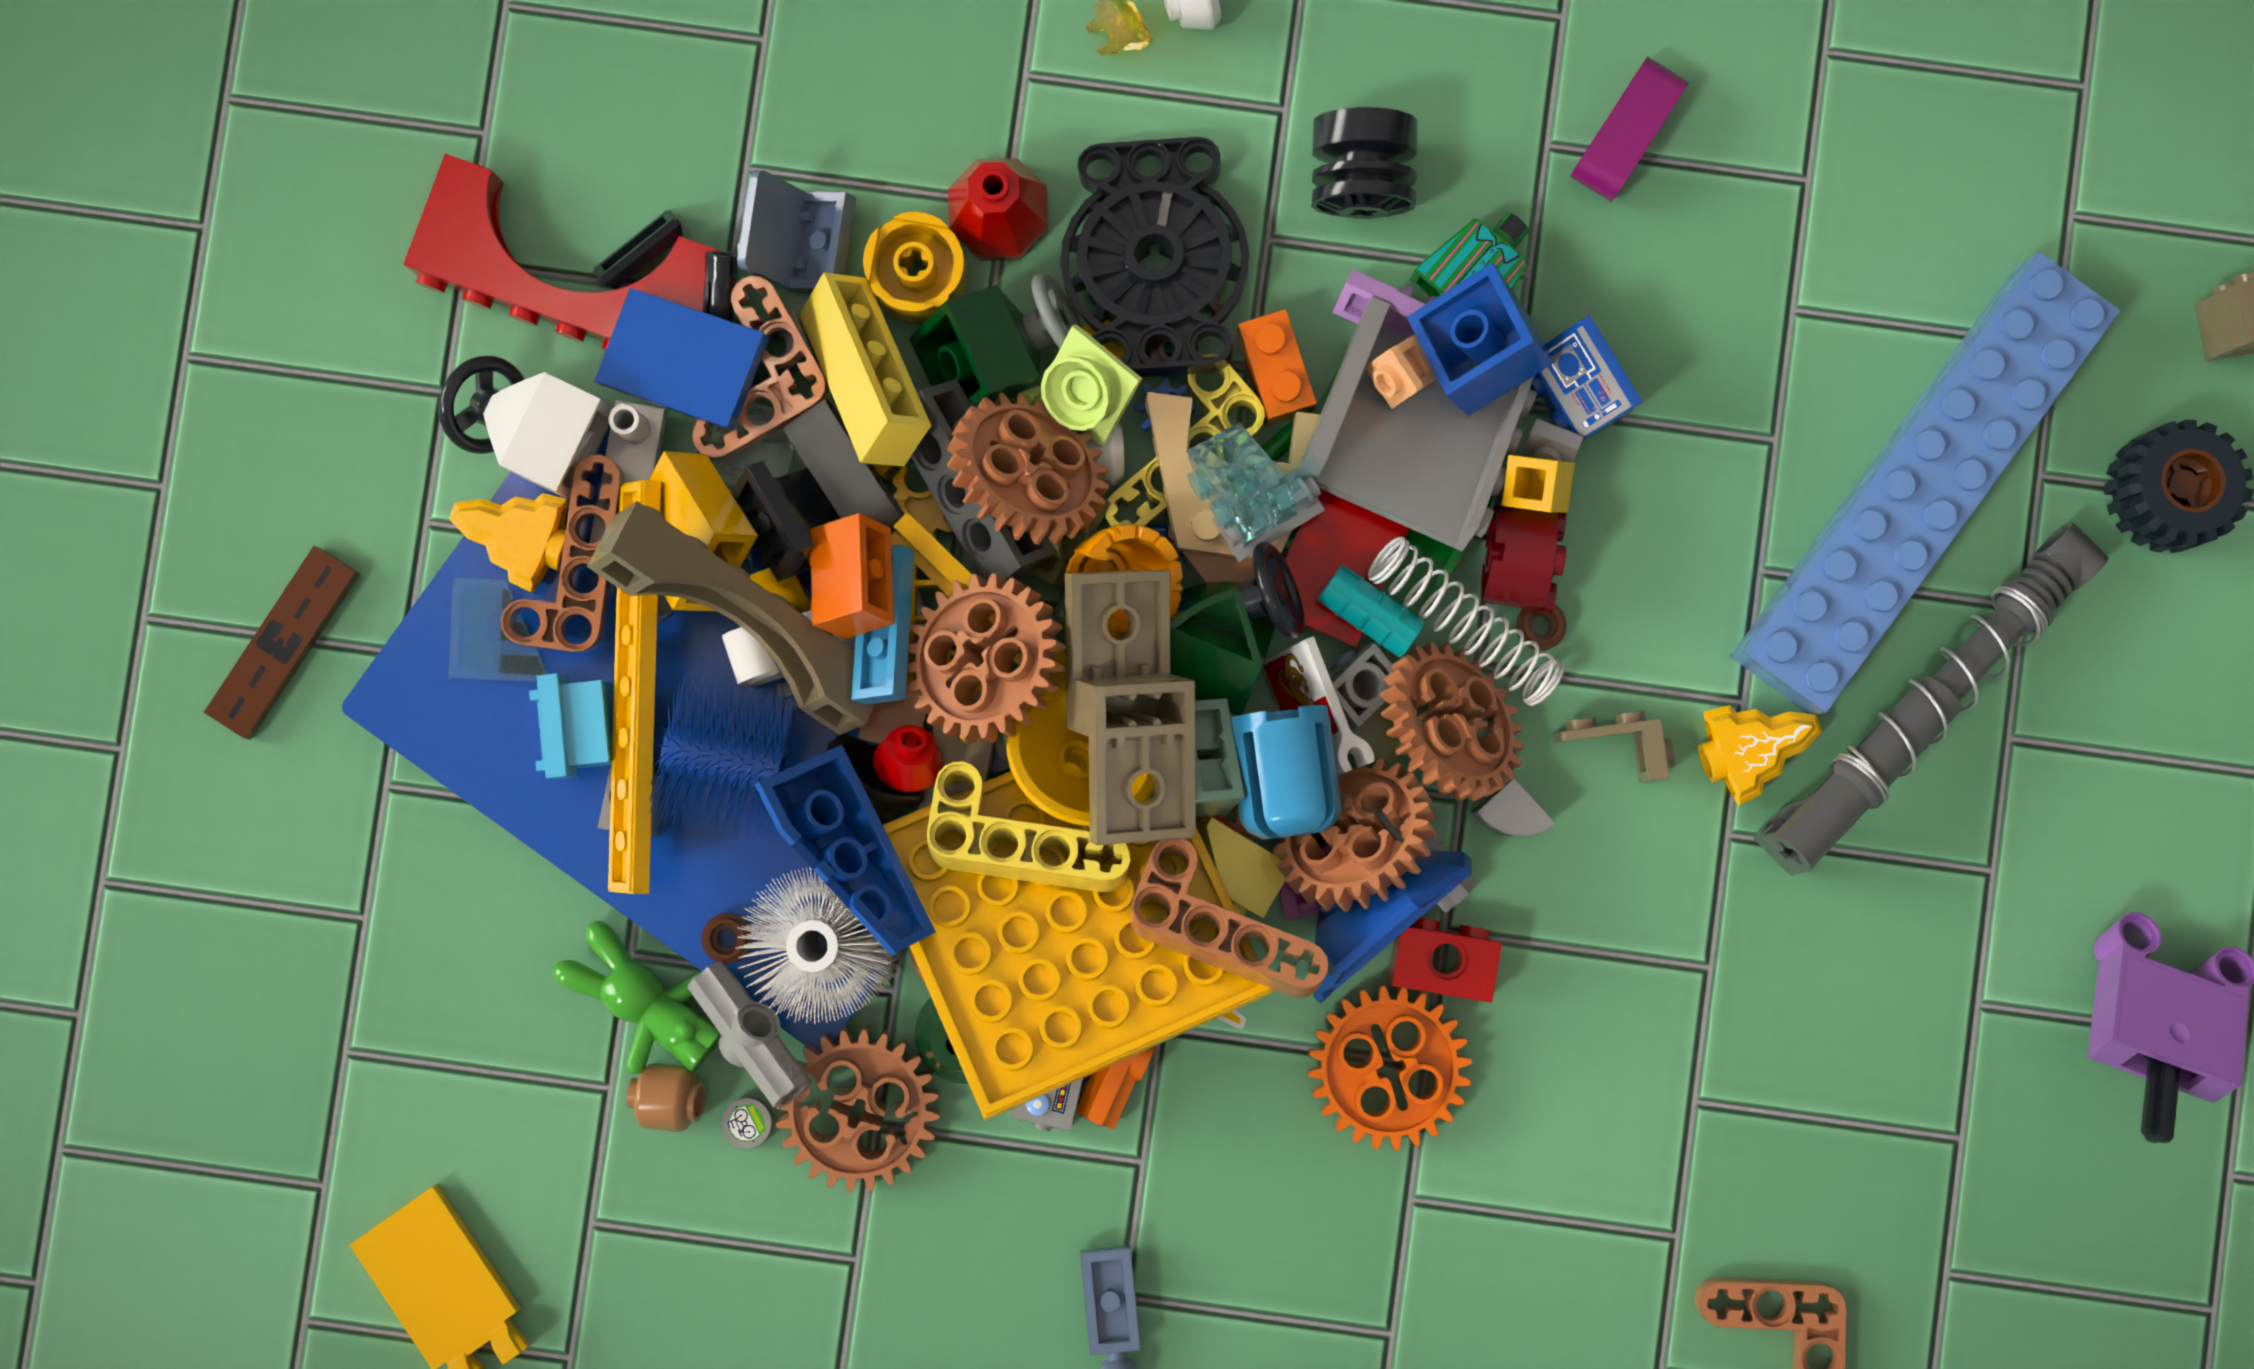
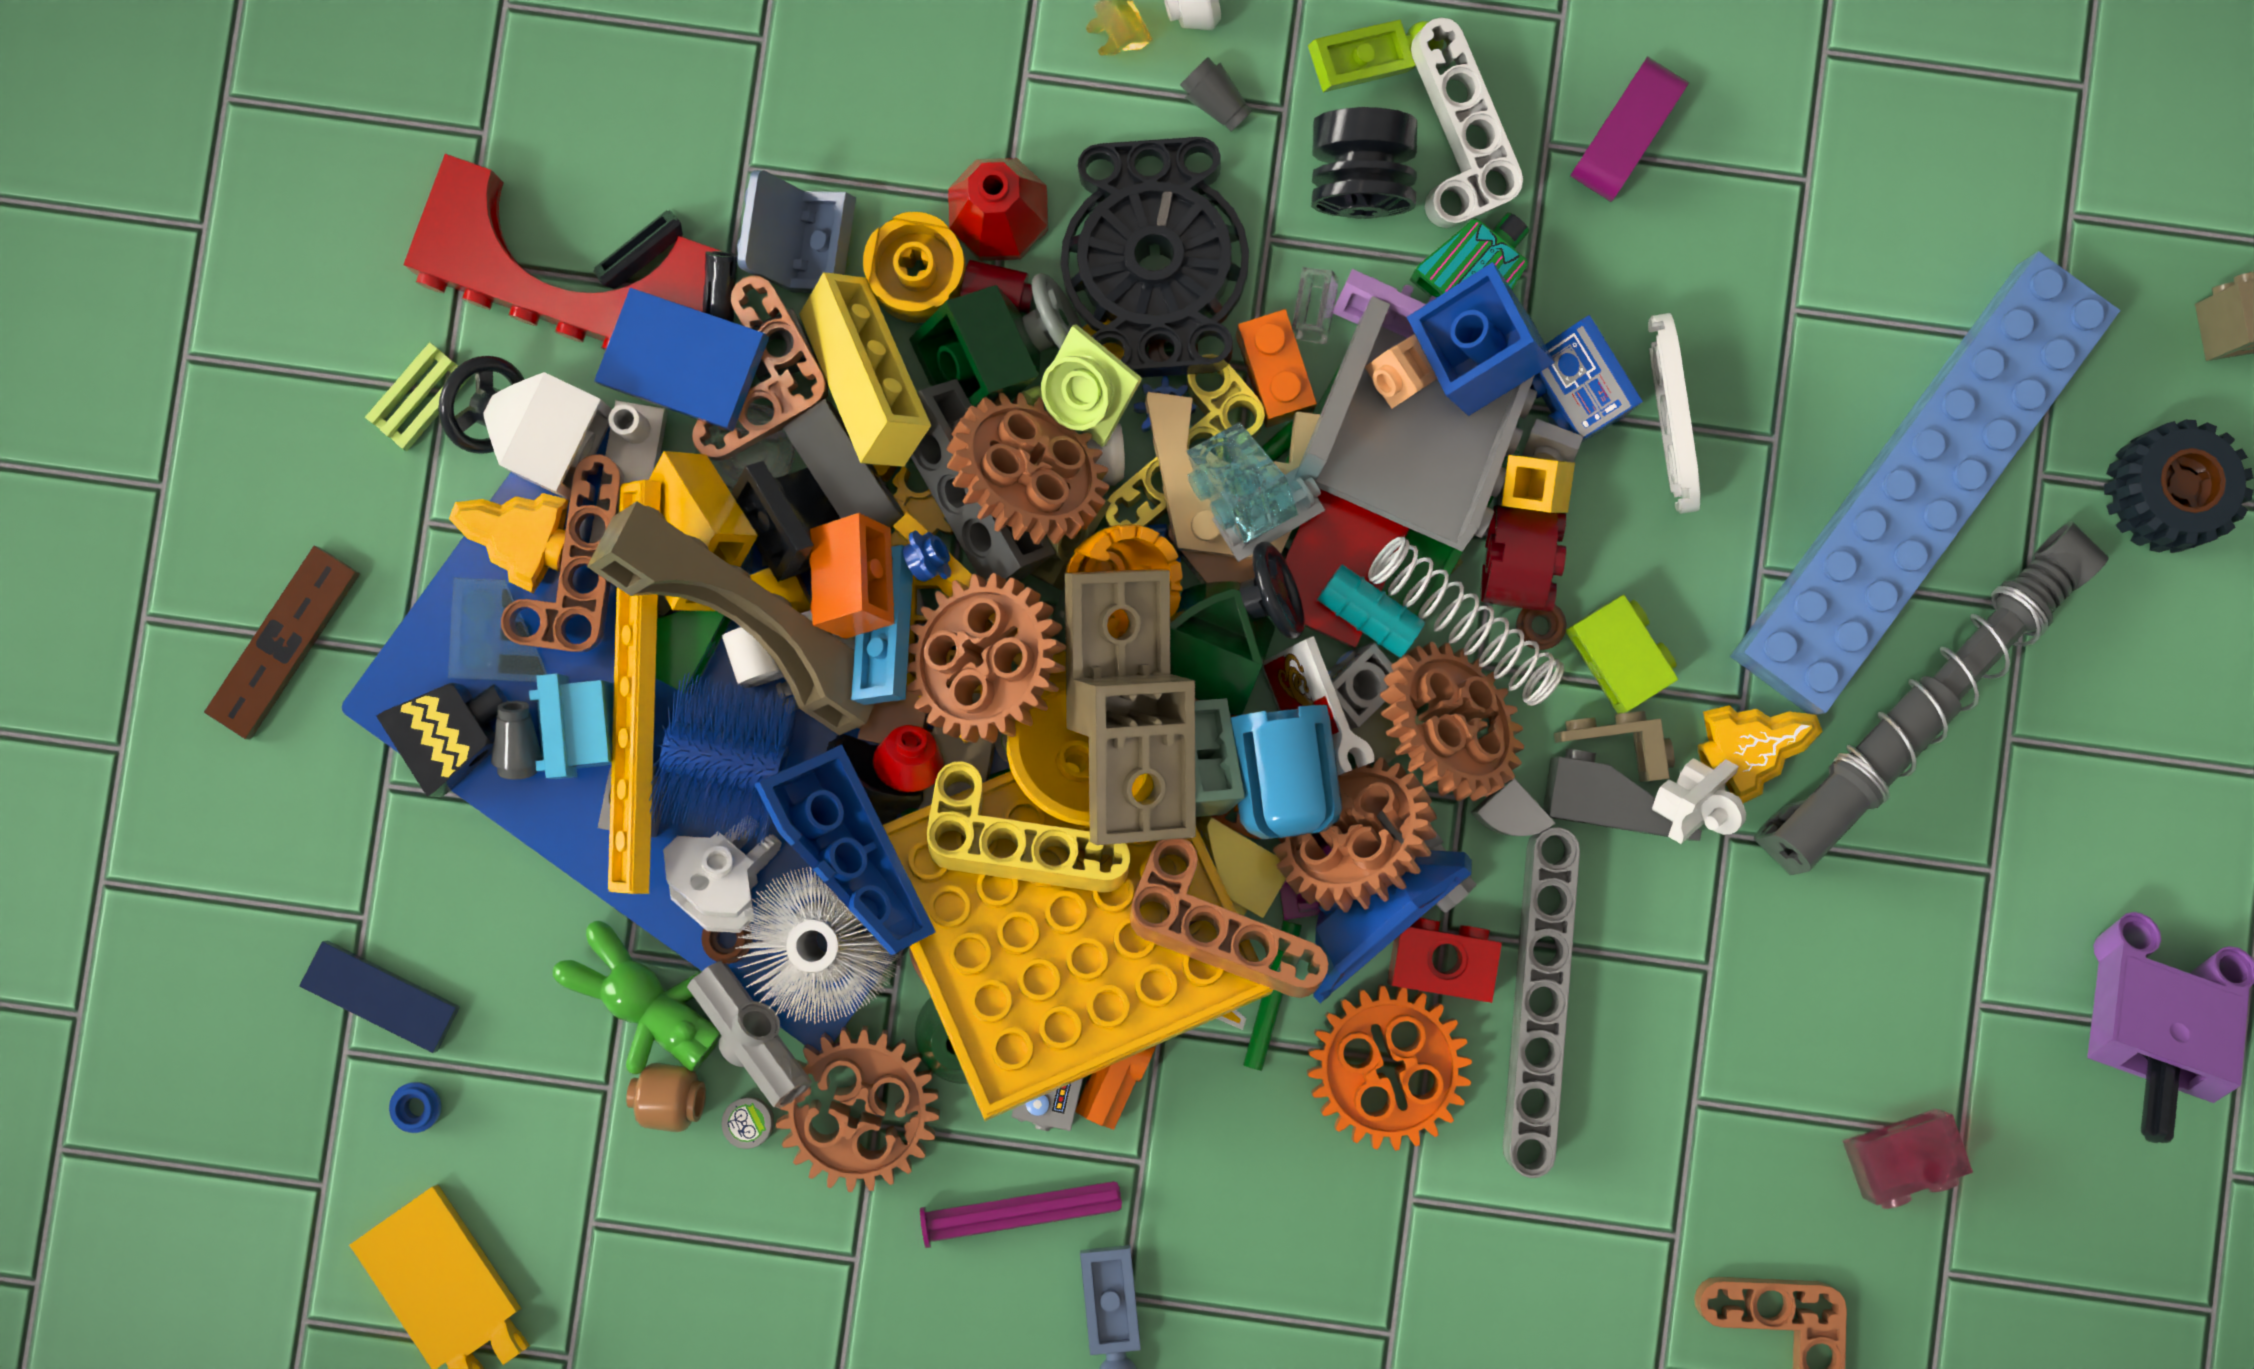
none -> dark blue tile [299,940,460,1053]
none -> yellowish green tile [365,342,471,451]
none -> black torso [376,683,508,797]
none -> blue plate [389,1082,441,1133]
none -> dark grey cone [491,701,543,780]
none -> green slope [655,610,732,694]
none -> white hinge [663,815,782,933]
none -> blue plate [903,530,951,582]
none -> magenta axle [920,1181,1122,1248]
none -> dark red brick [960,260,1034,314]
none -> dark grey cone [1180,57,1252,132]
none -> green bar [1243,920,1302,1071]
none -> clear piece [1292,267,1339,344]
none -> lime plate [1308,19,1444,93]
none -> white beam [1411,17,1523,228]
none -> light grey beam [1503,827,1580,1178]
none -> dark grey slope [1543,749,1702,841]
none -> lime brick [1566,594,1679,714]
none -> white tile [1648,313,1700,514]
none -> white hips [1652,758,1746,844]
none -> clear pink brick [1842,1108,1973,1209]

